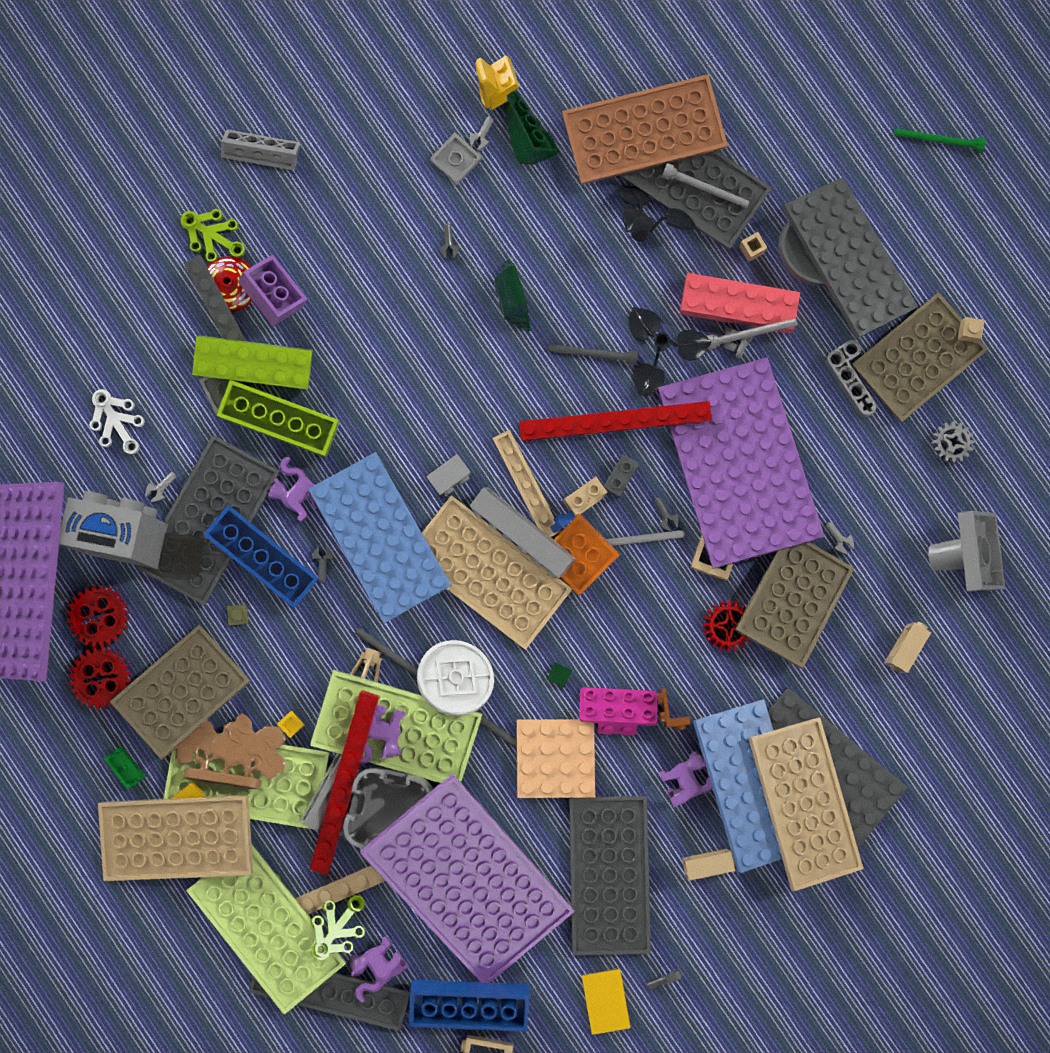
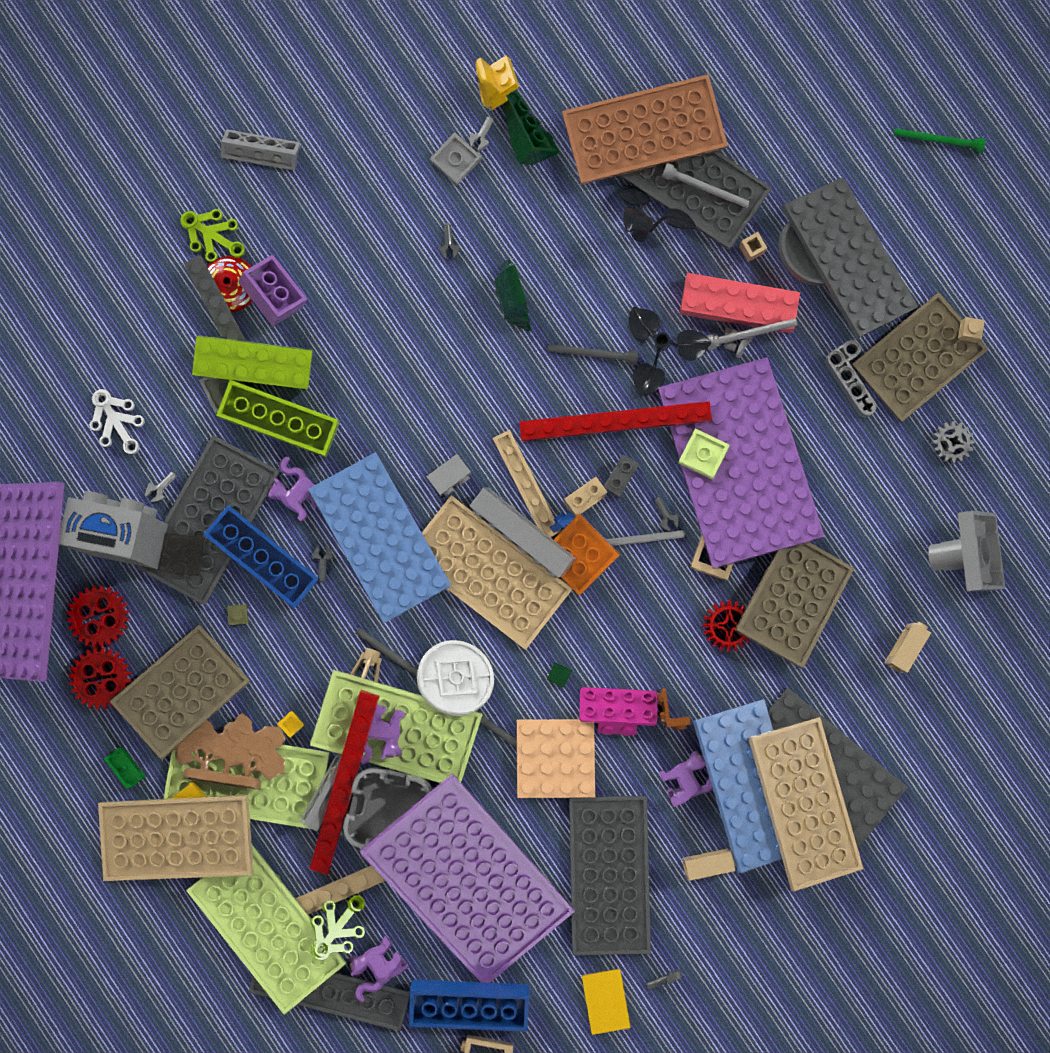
light grey bar [825,522,854,554] -> none
none -> yellowish green tile [678,428,730,480]

